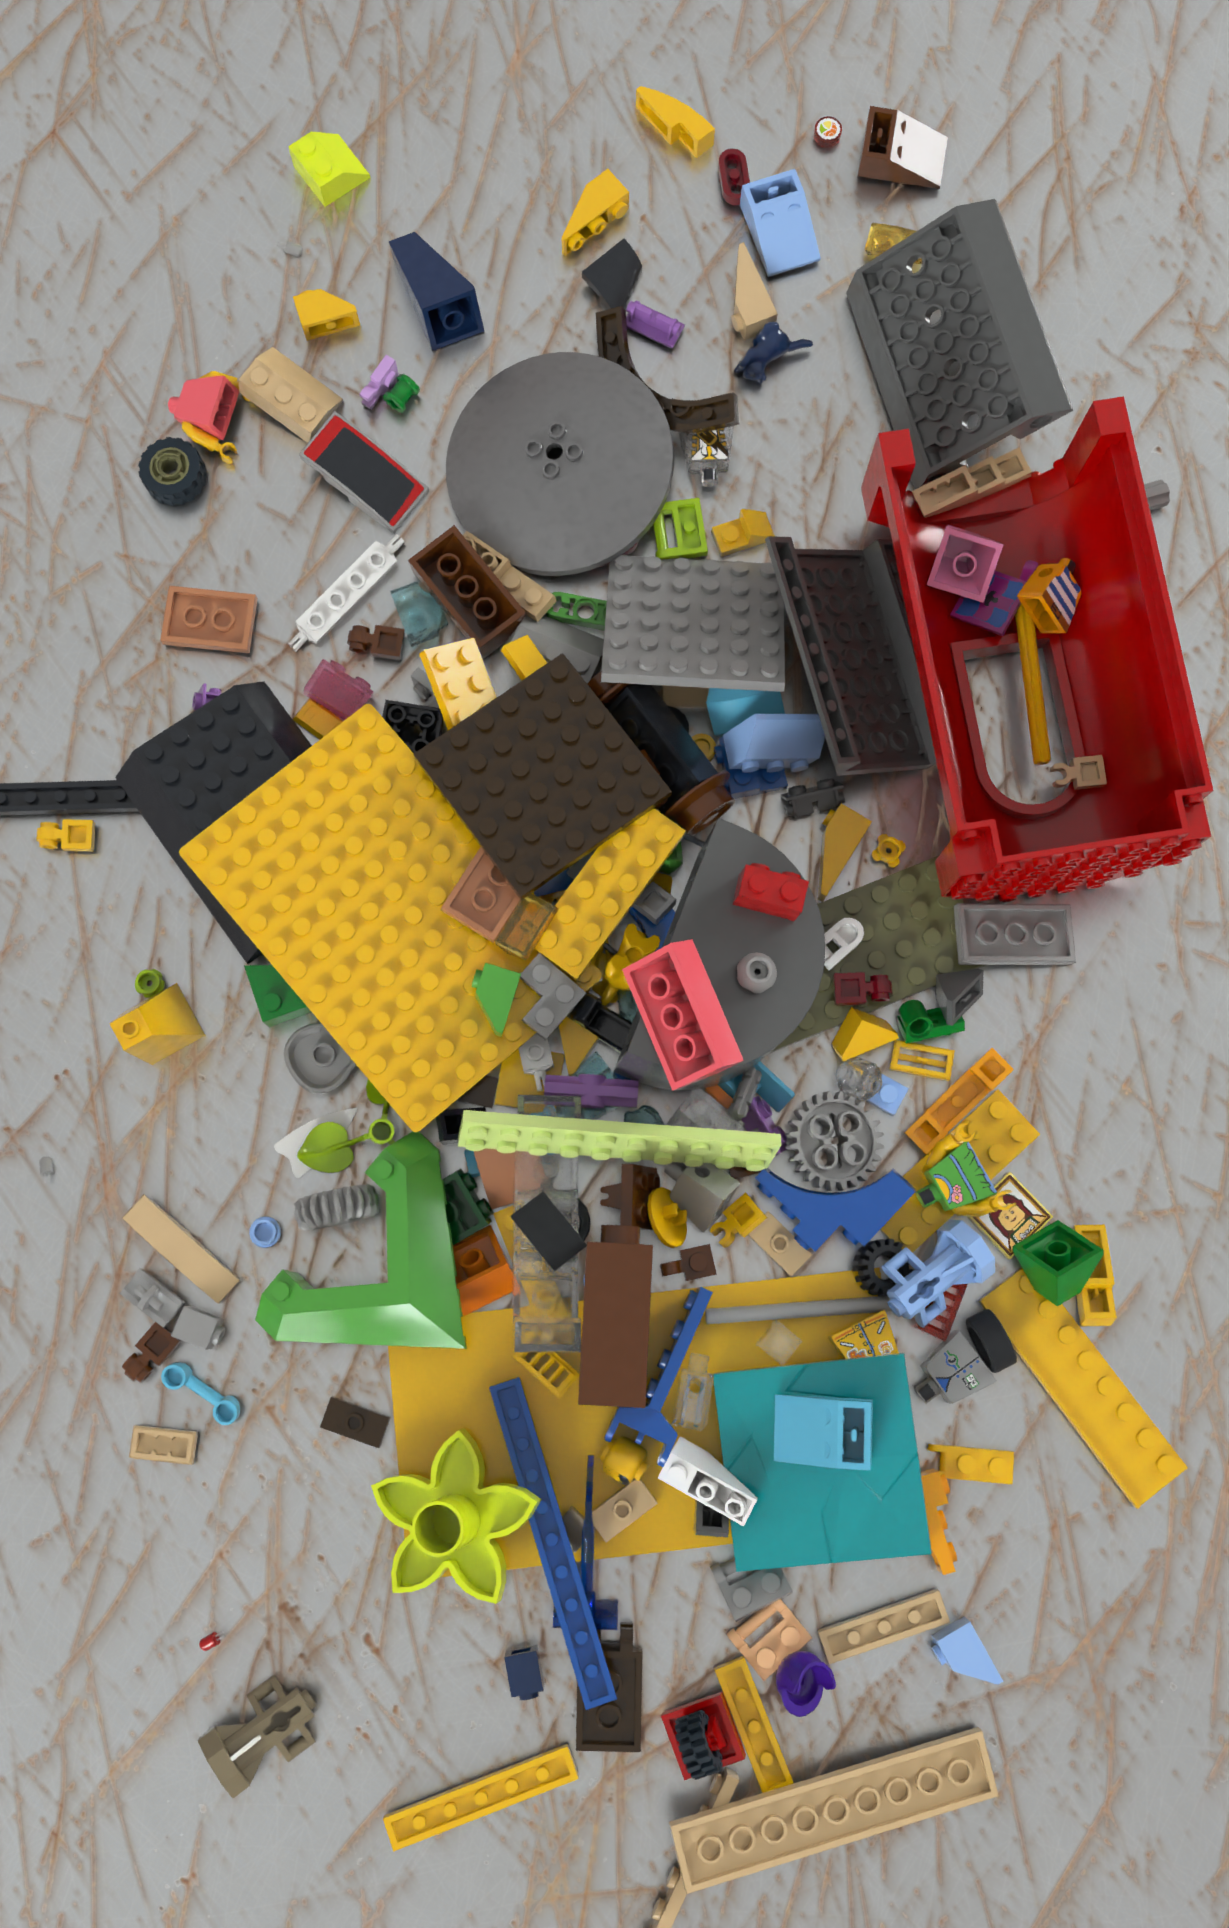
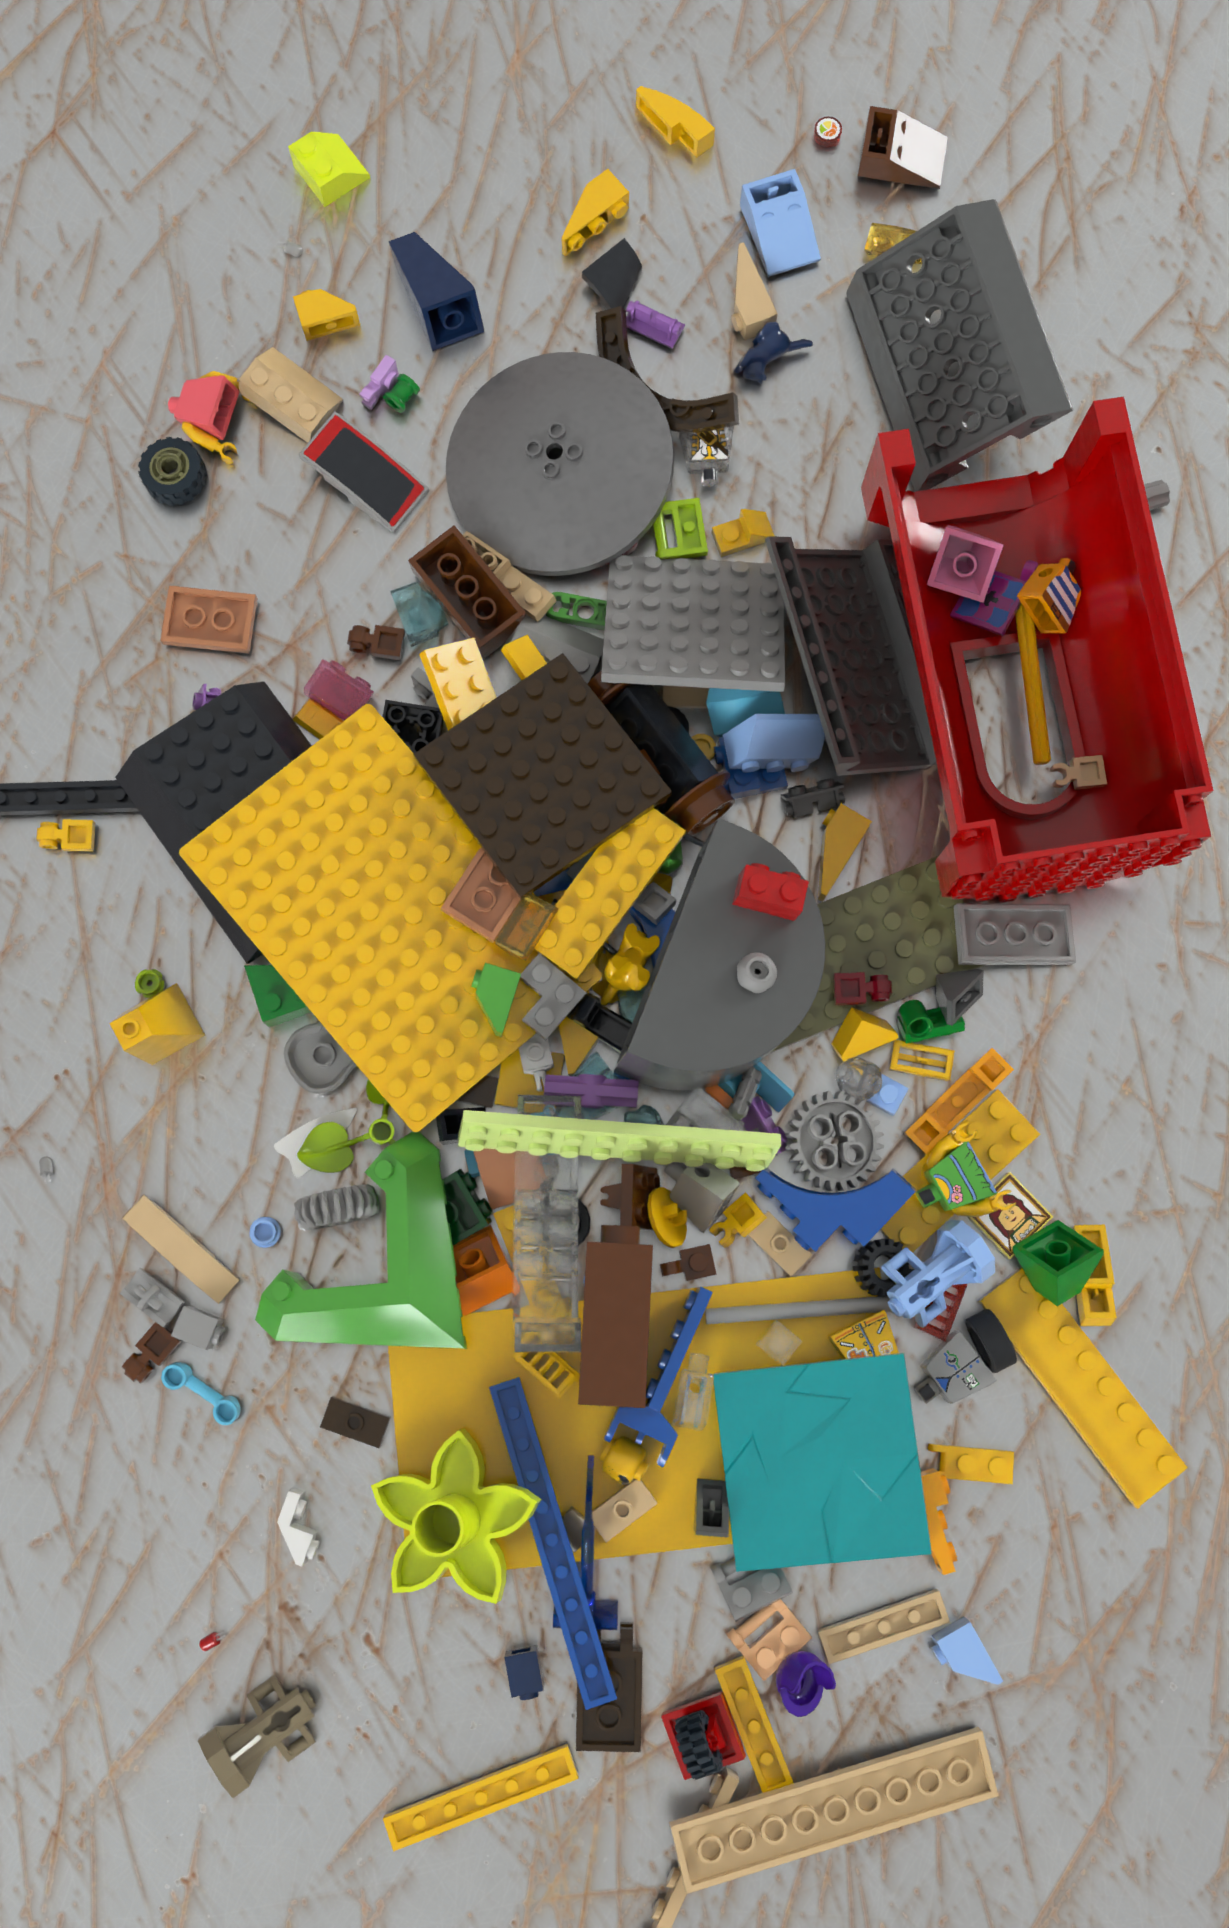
tan plate [129,1425,198,1465] -> none
white plate [287,534,405,652] -> none
black piece [510,1191,587,1272] -> none
coral slope [622,939,744,1091] -> none
white slope [658,1436,758,1526] -> none
dark red plate [718,148,750,205] -> none
medium azure slope [774,1394,873,1470] -> none
white plate [824,918,864,971] -> none
yellow plate [871,834,906,868] -> none
tan slope [912,447,1032,518] -> none
none -> white slope [277,1487,320,1567]

